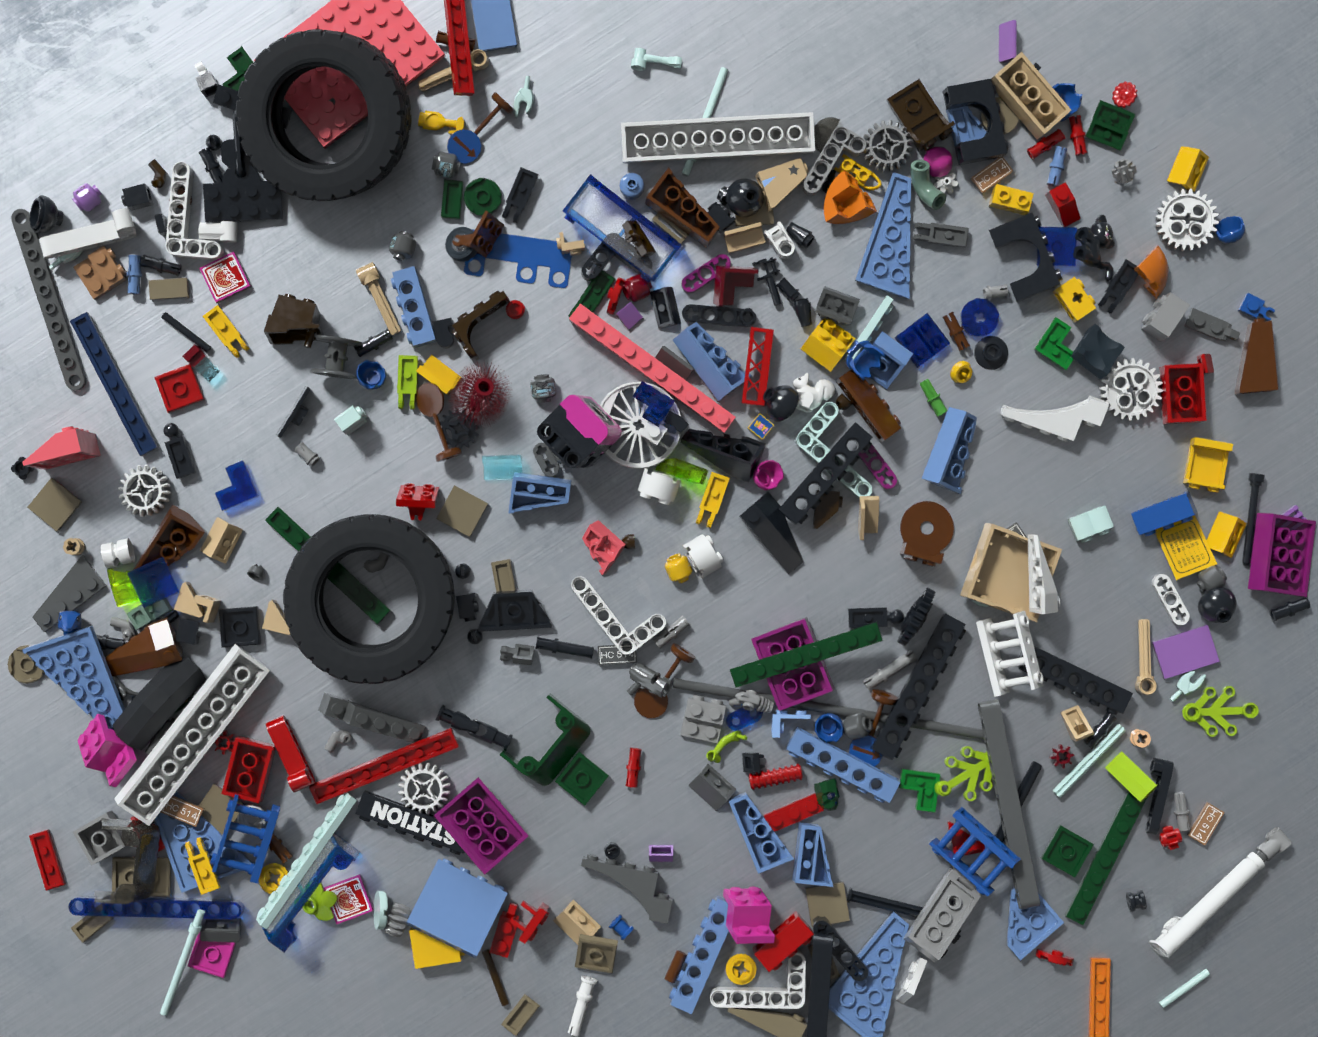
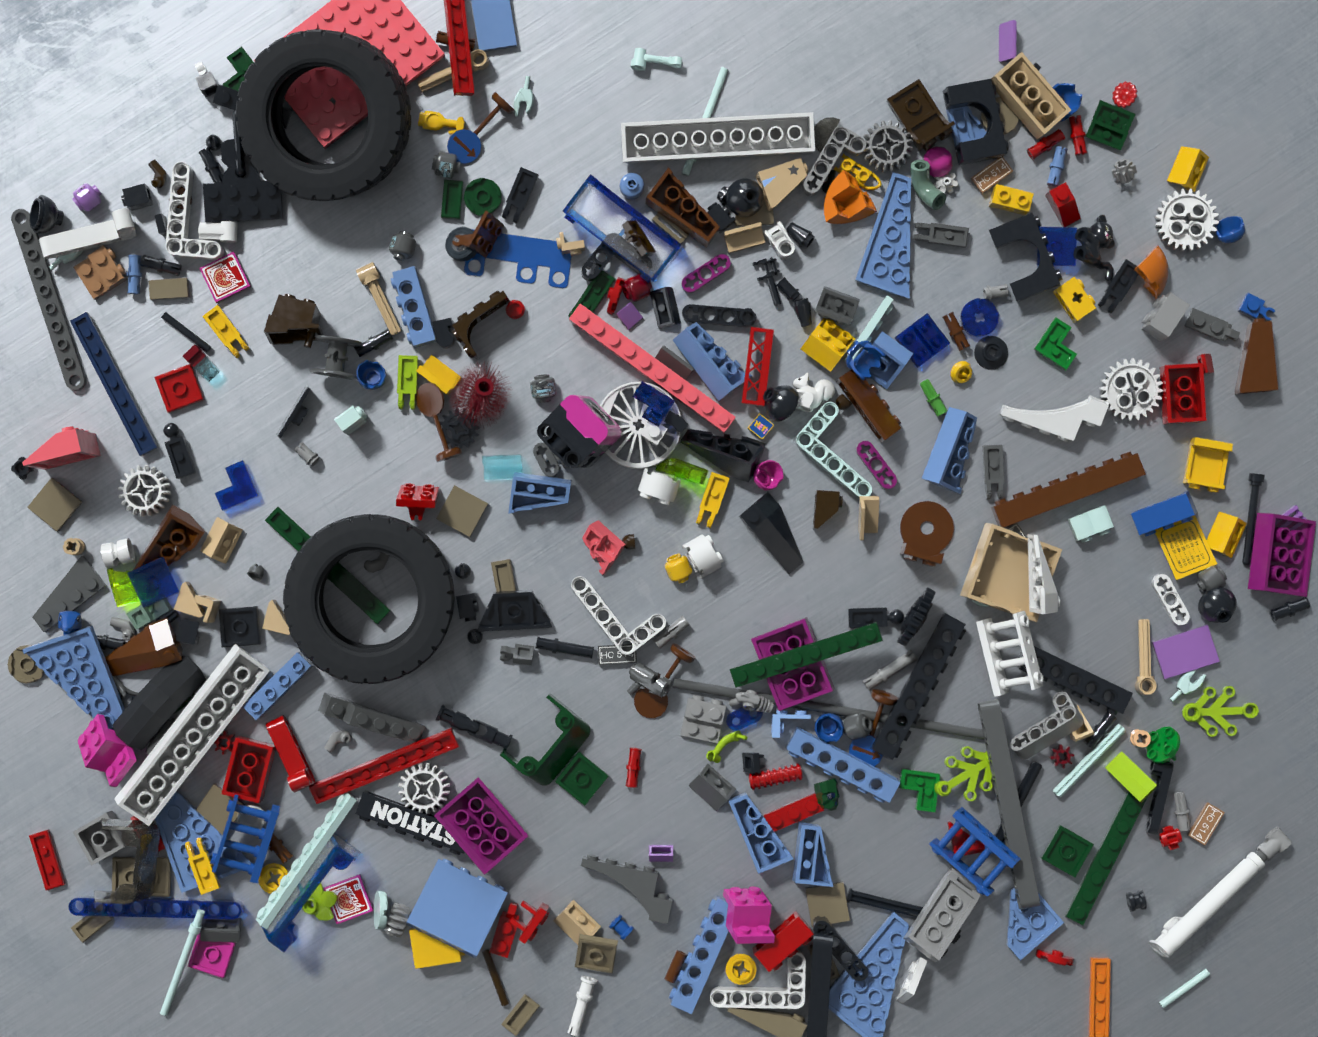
medium nougat tile [160,795,205,827] -> none
black hinge [604,842,620,859] -> none
dark red panel [713,265,759,306] -> none
black brick [778,422,873,525] -> none
black brick [1071,324,1125,380] -> none
none -> medium blue brick [242,651,314,720]
none -> dark grey hinge [982,445,1004,499]
none -> reddish brown brick [991,451,1146,528]
none -> light grey beam [1010,692,1084,759]
none -> green plate [1146,727,1180,763]

